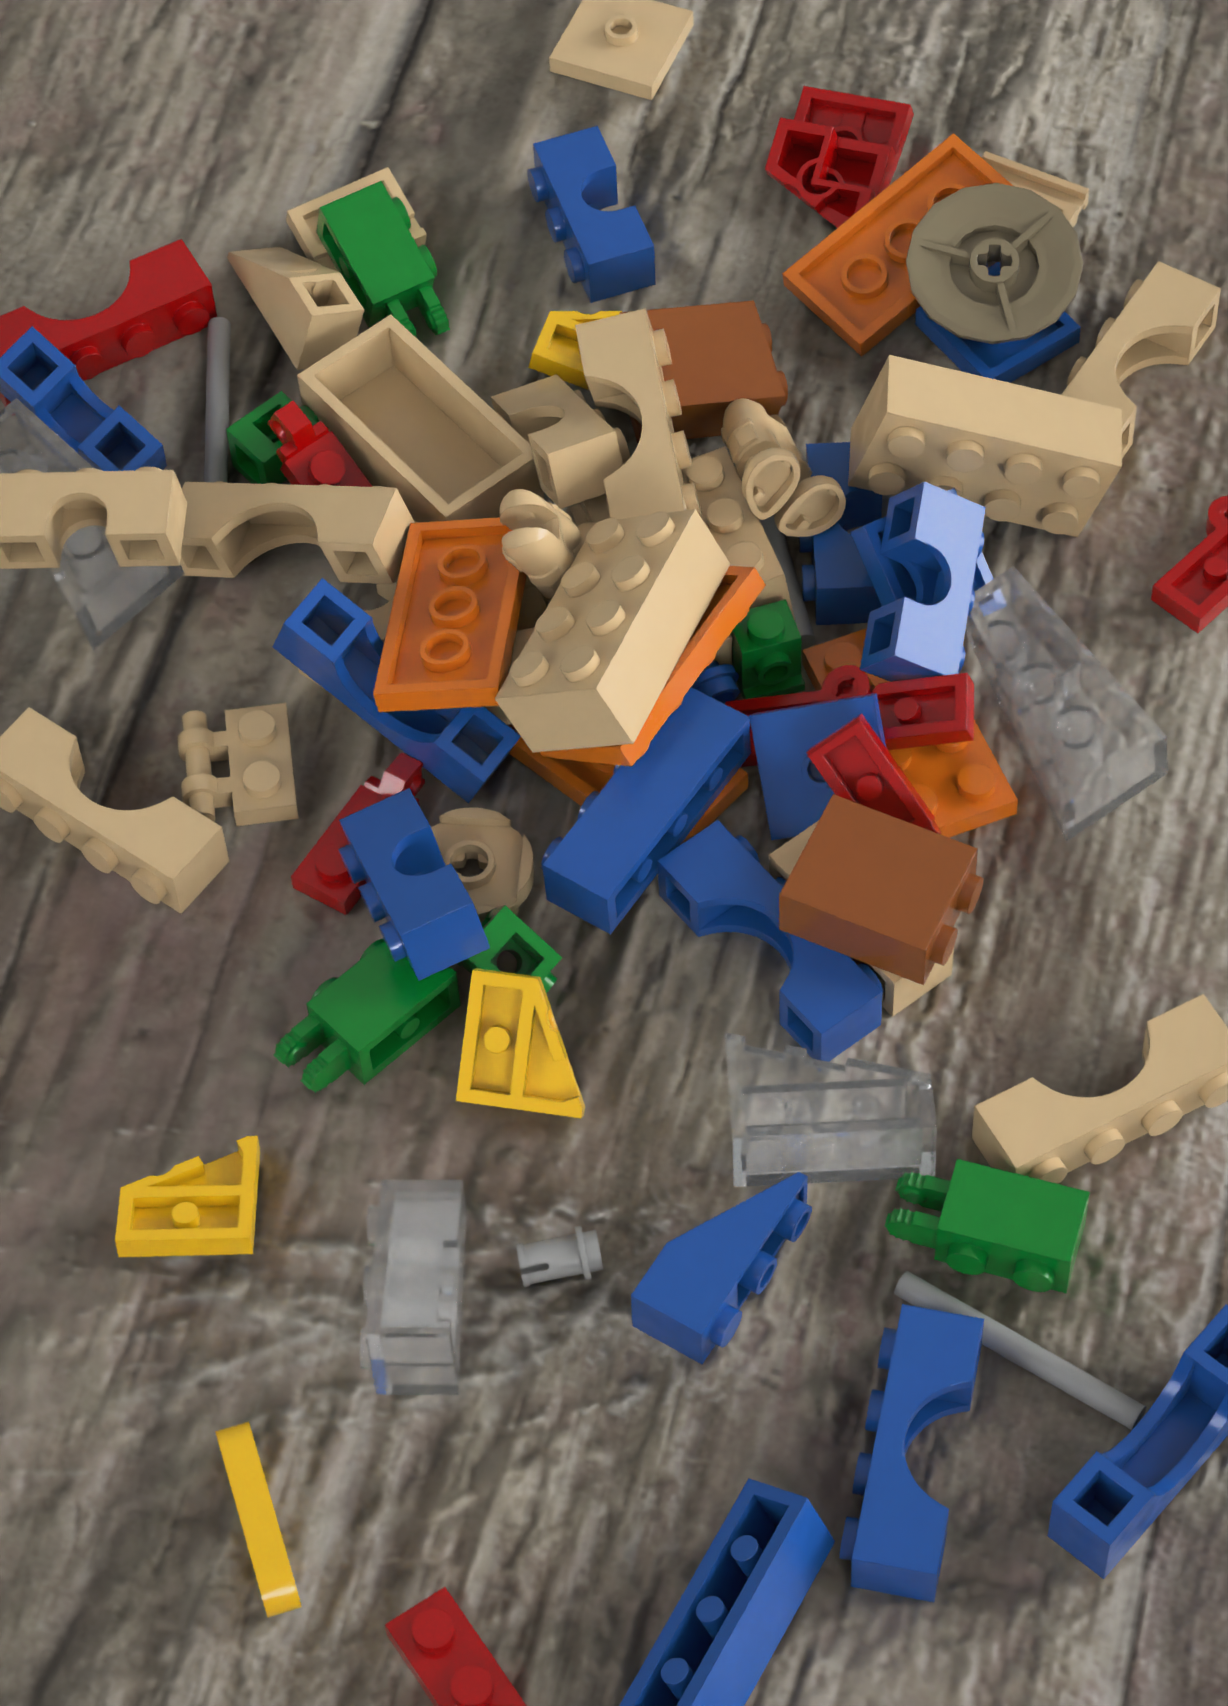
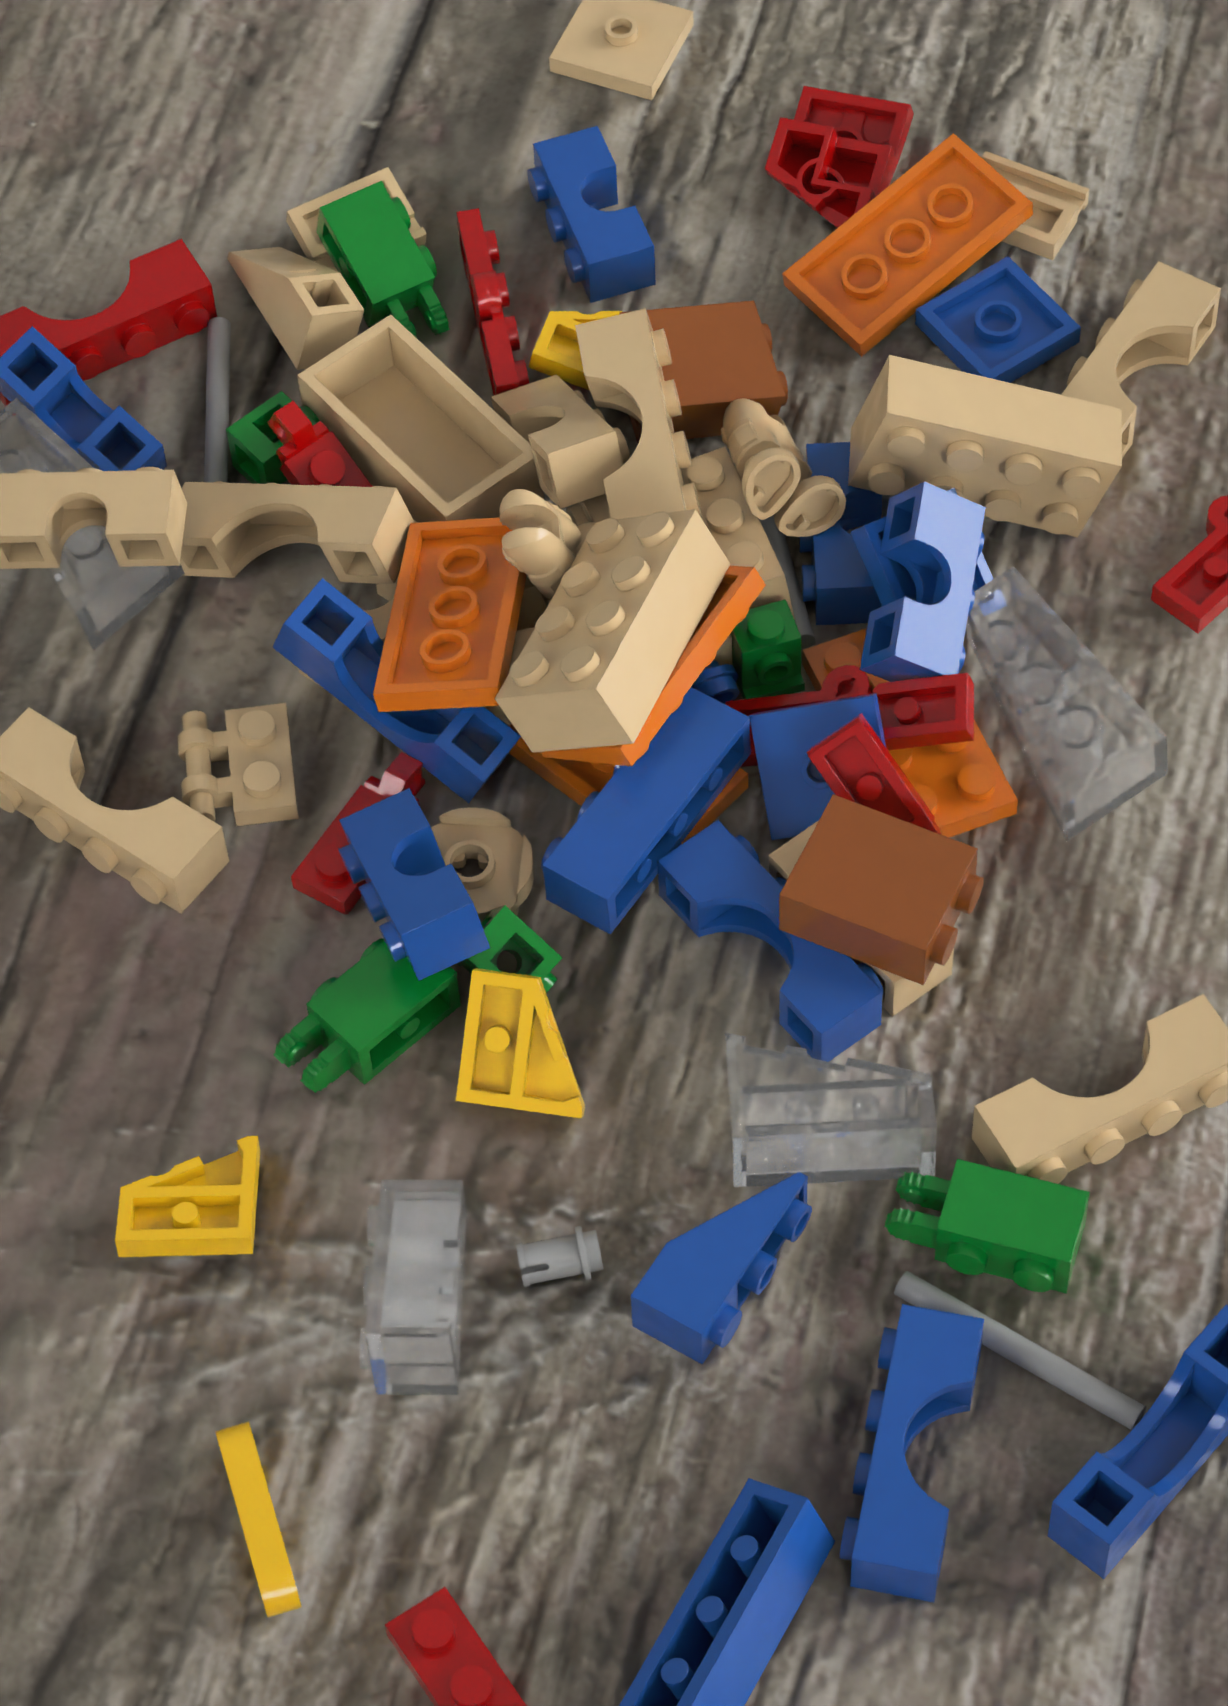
dark tan piece [906,183,1083,344] -> none
none -> red hinge [456,208,530,396]

